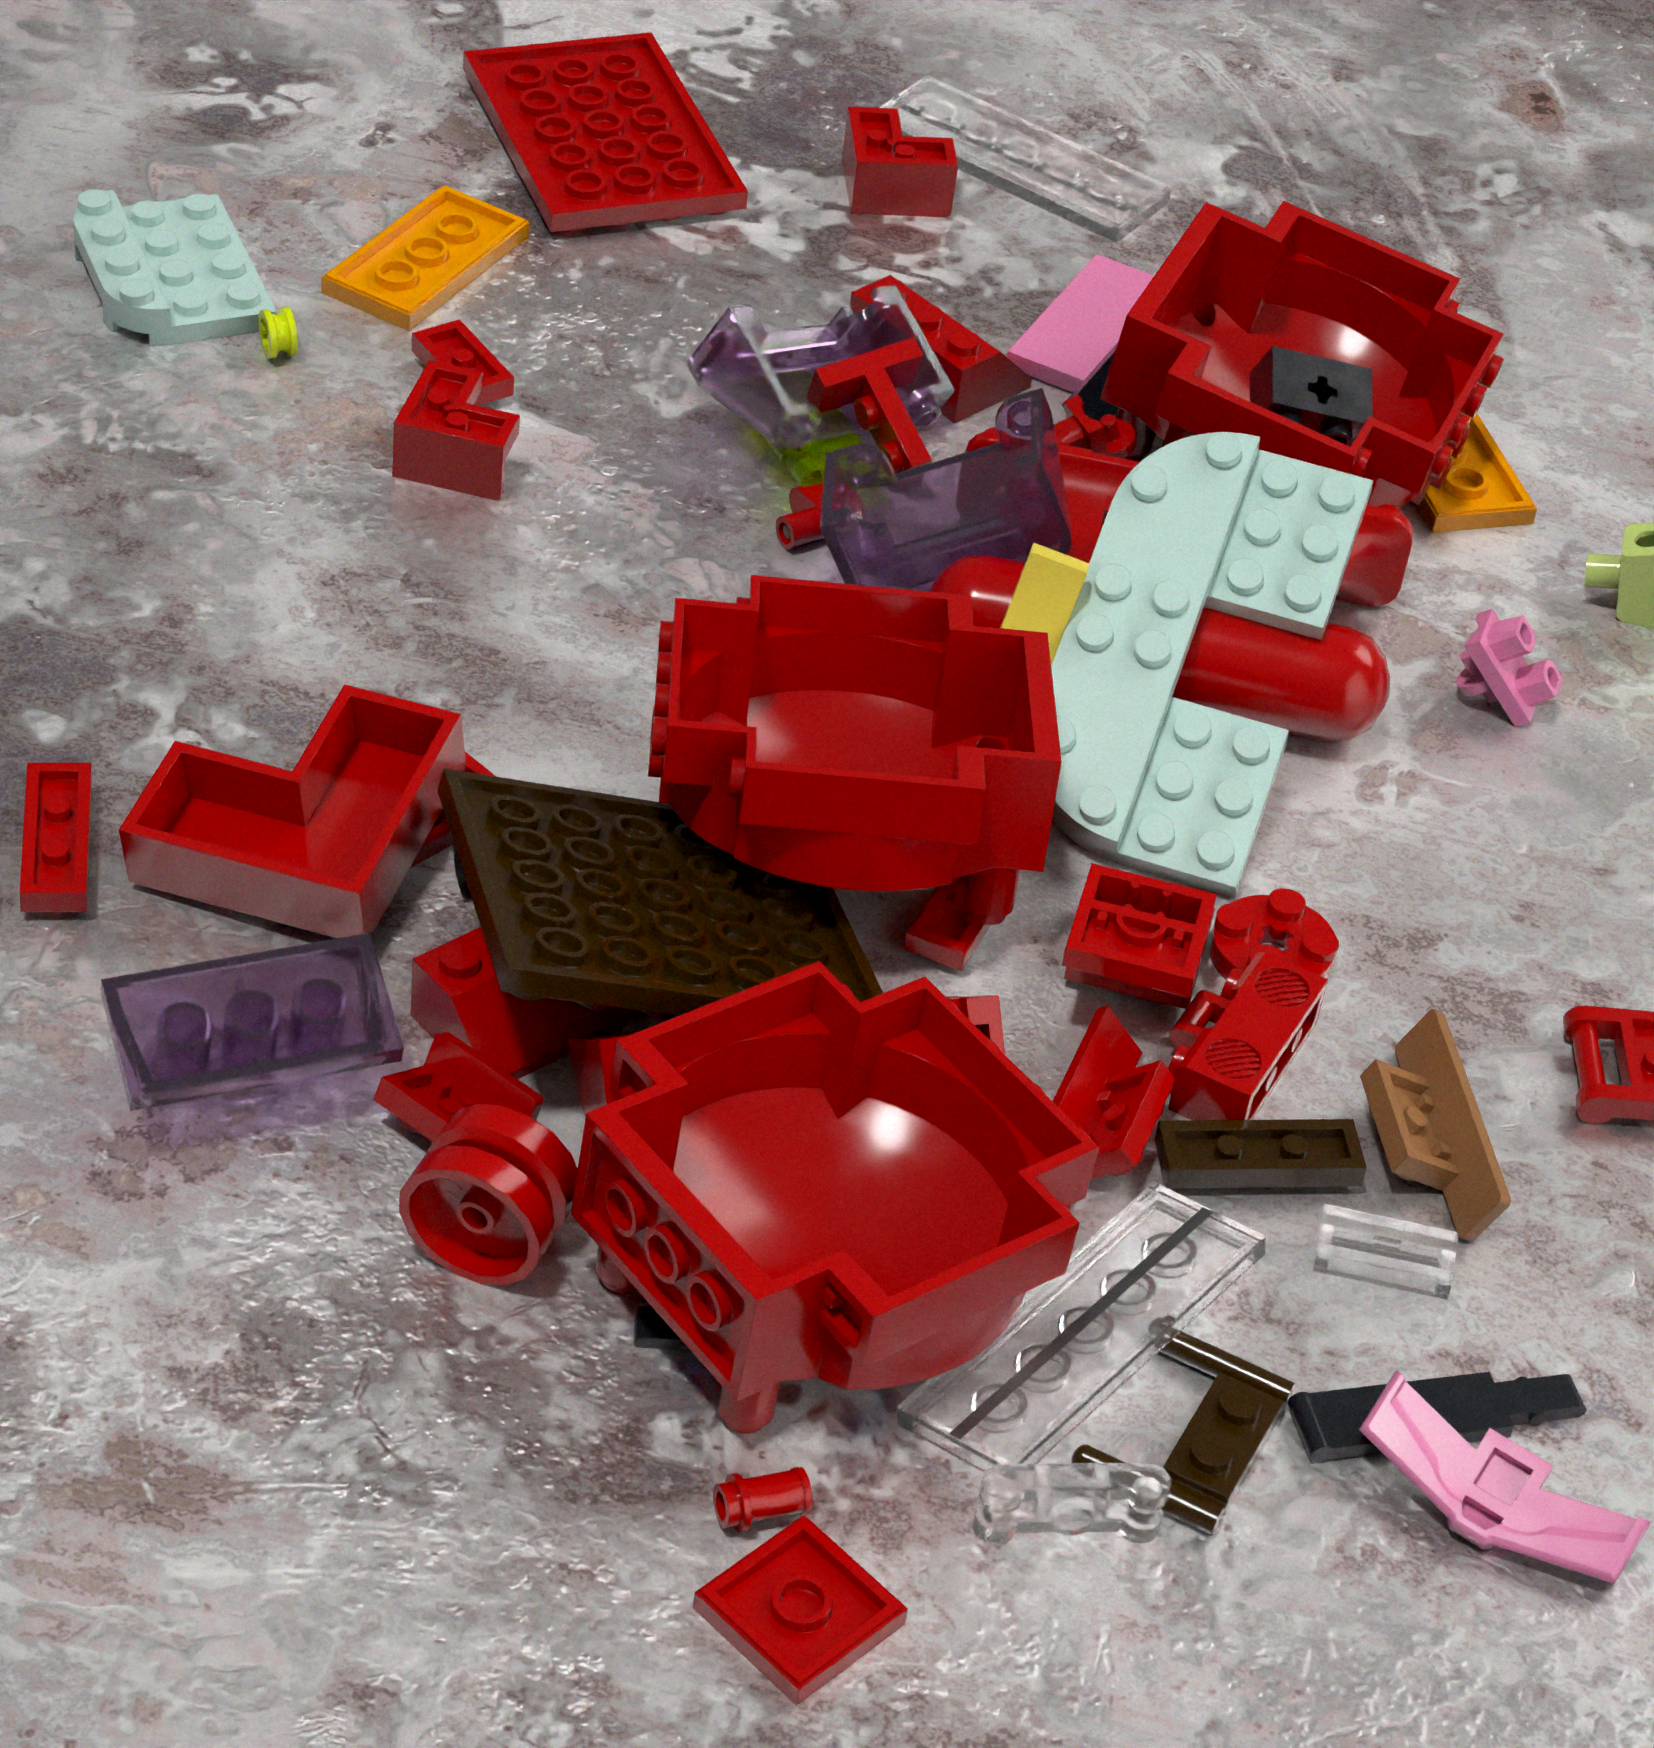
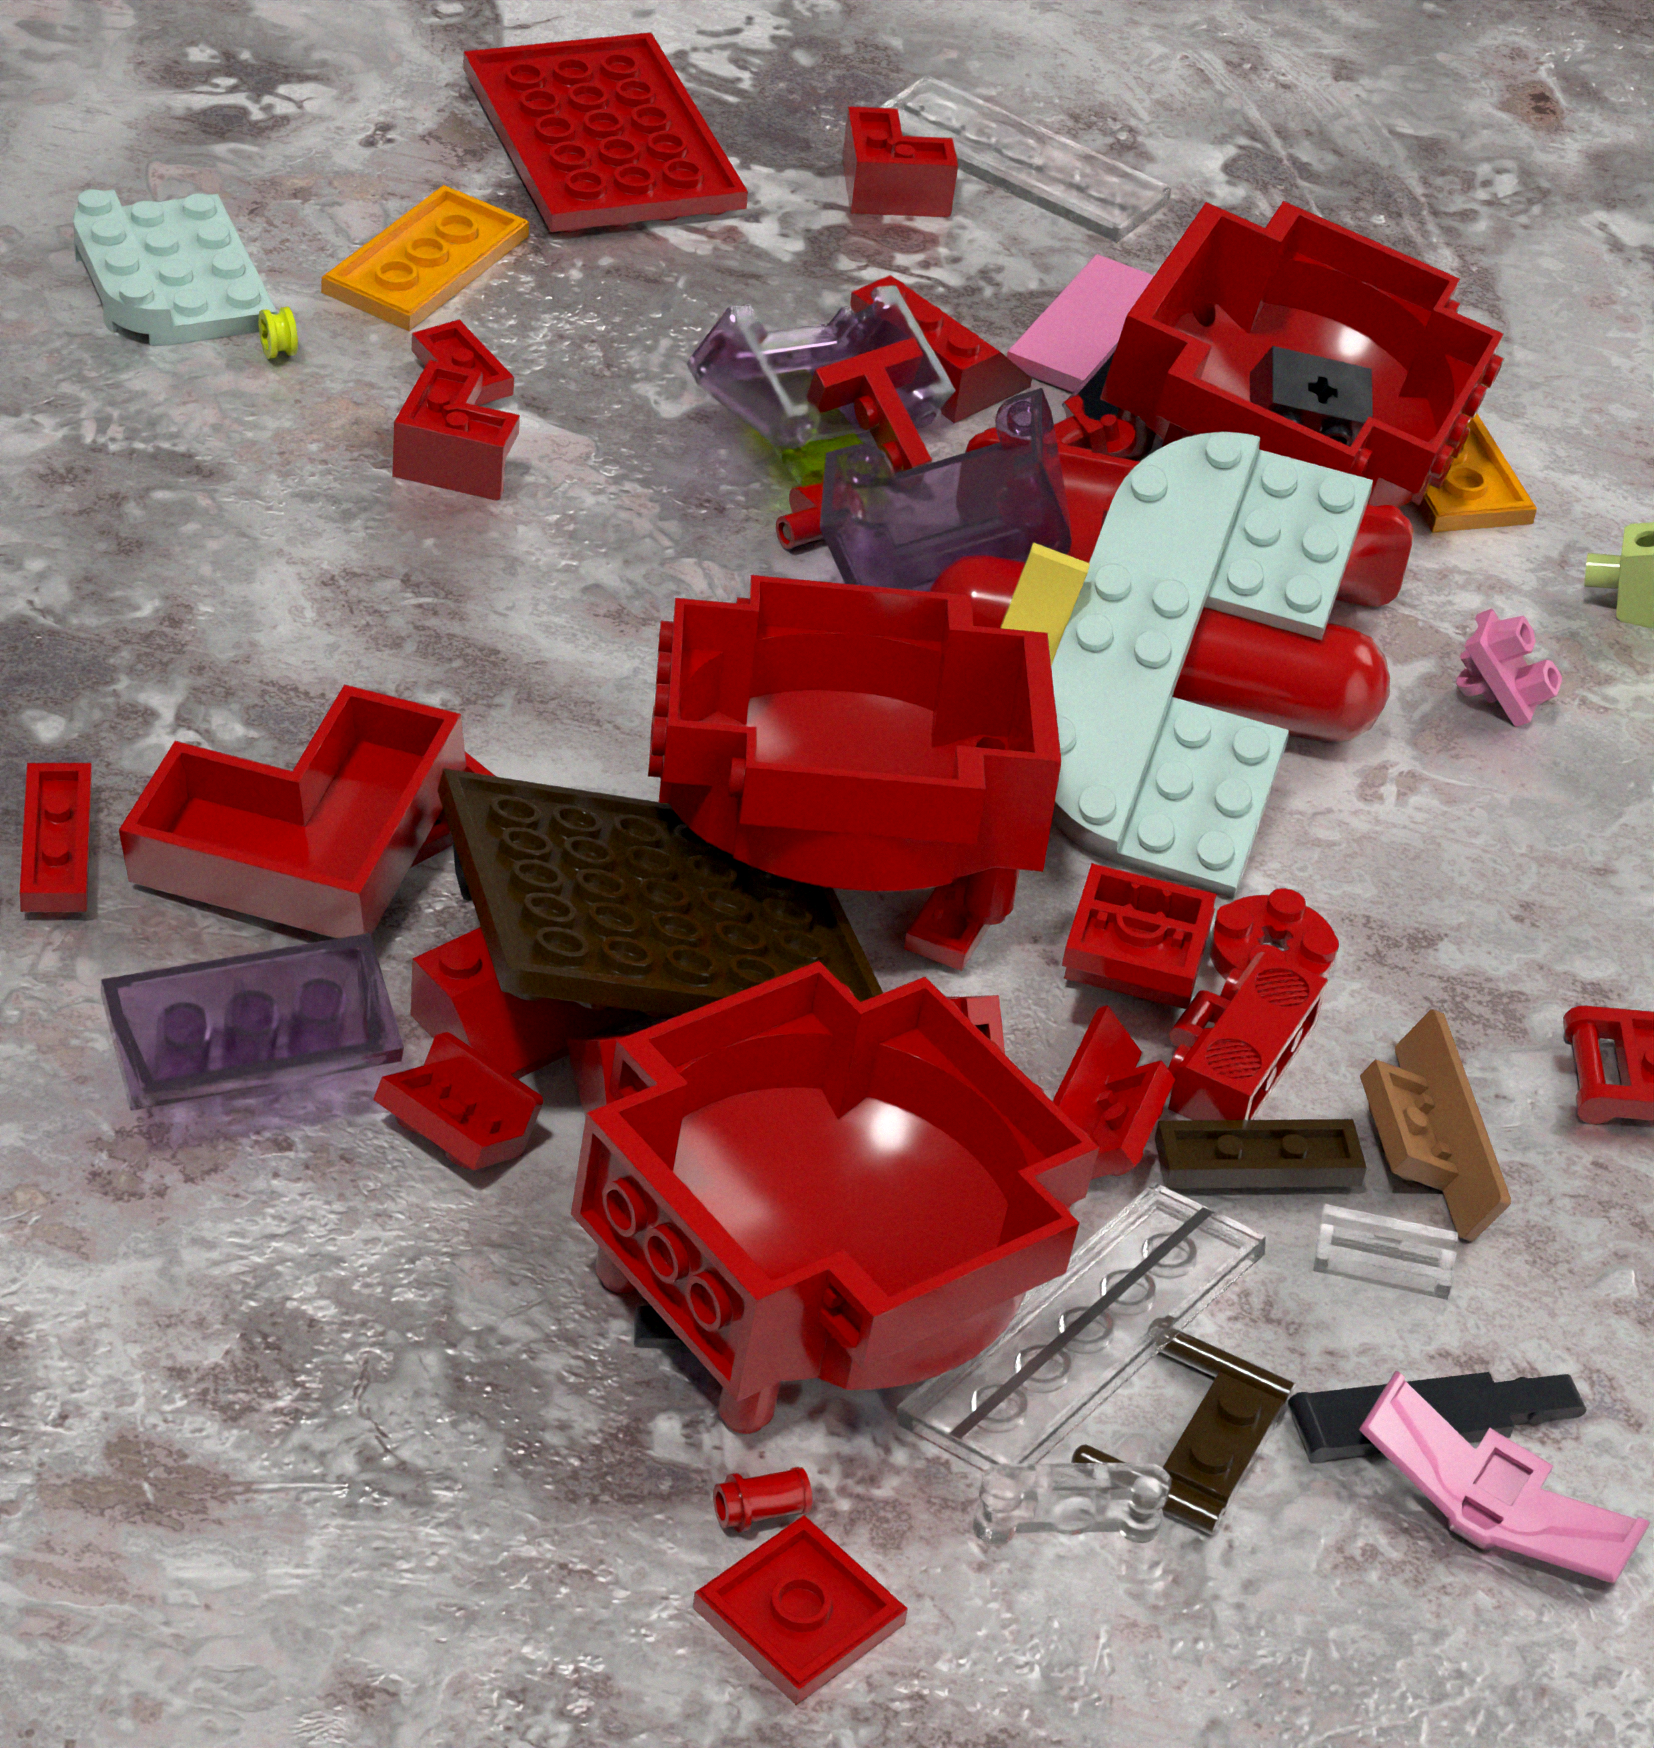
red wheel [399,1104,577,1285] -> none

